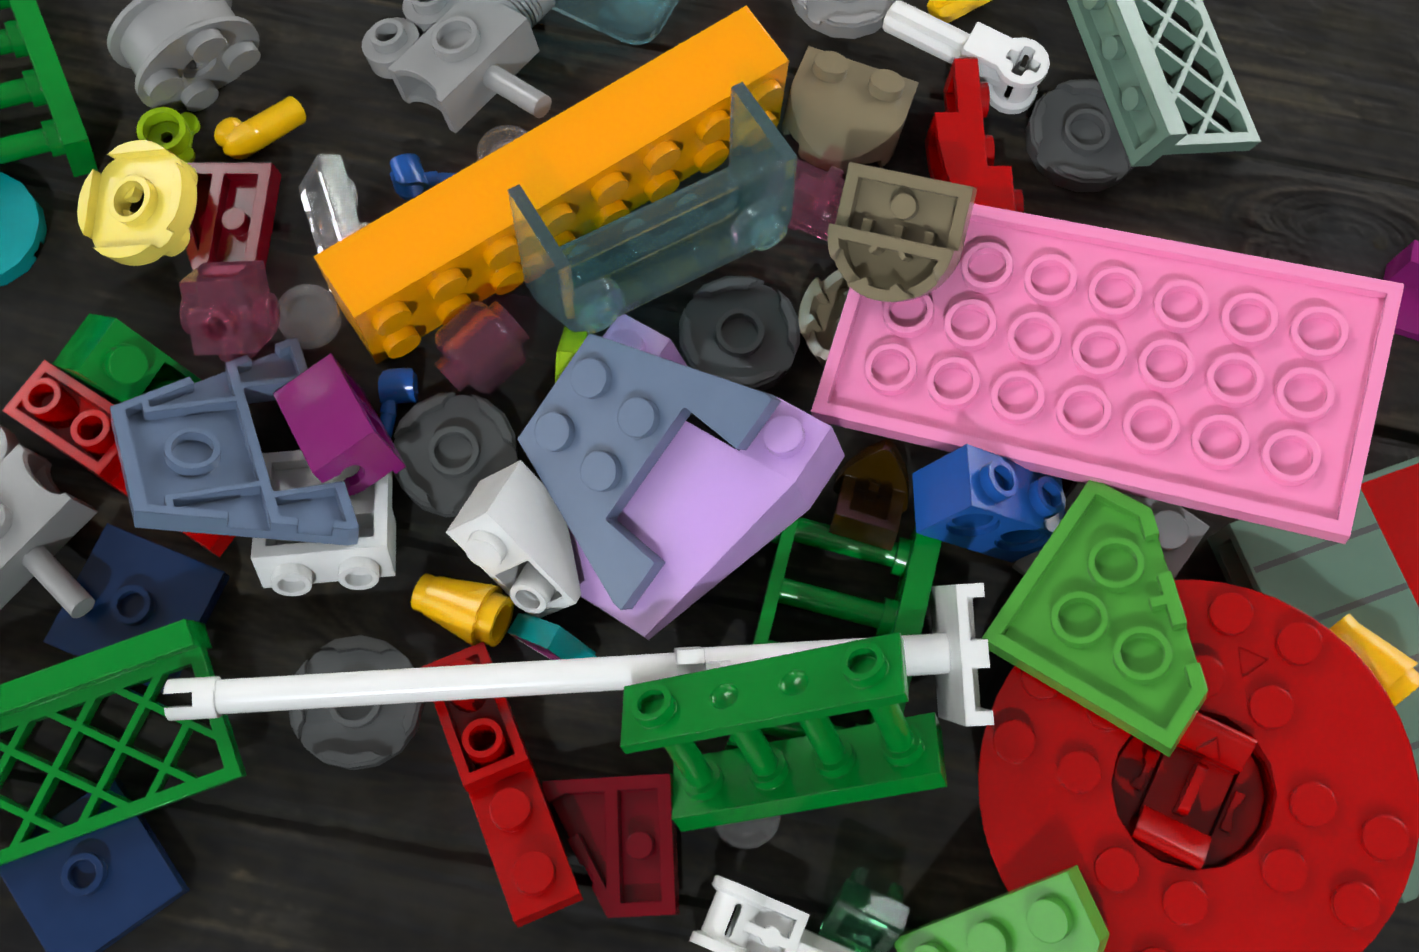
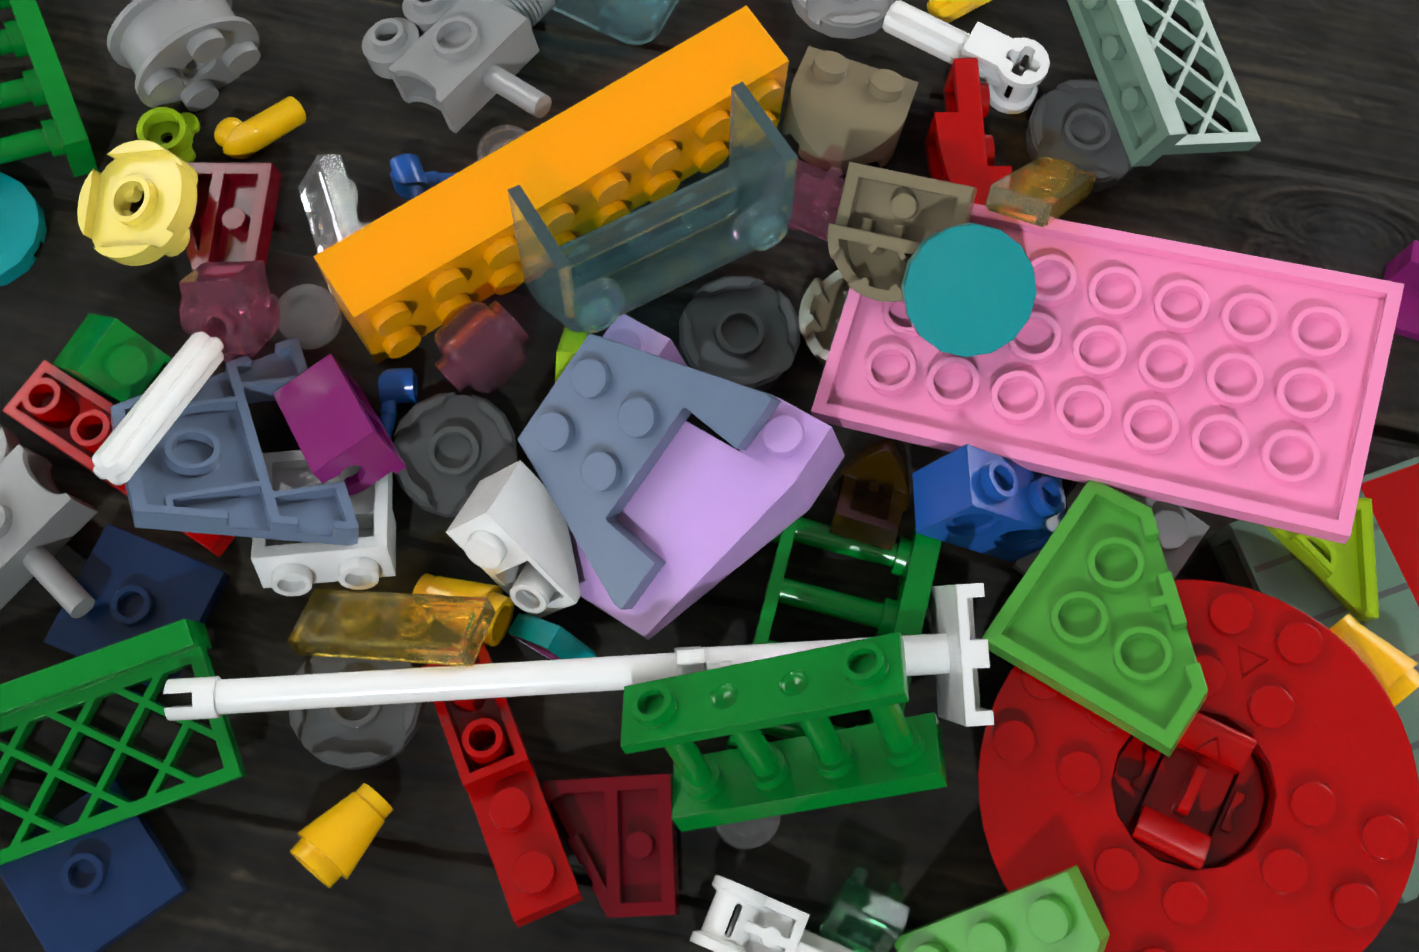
none -> white axle [92,331,224,485]
none -> clear yellow plate [287,589,496,667]
none -> yellow cone [290,783,393,888]
none -> teal tile [901,223,1037,357]
none -> clear yellow plate [985,156,1097,227]
none -> lime tile [1264,498,1379,622]

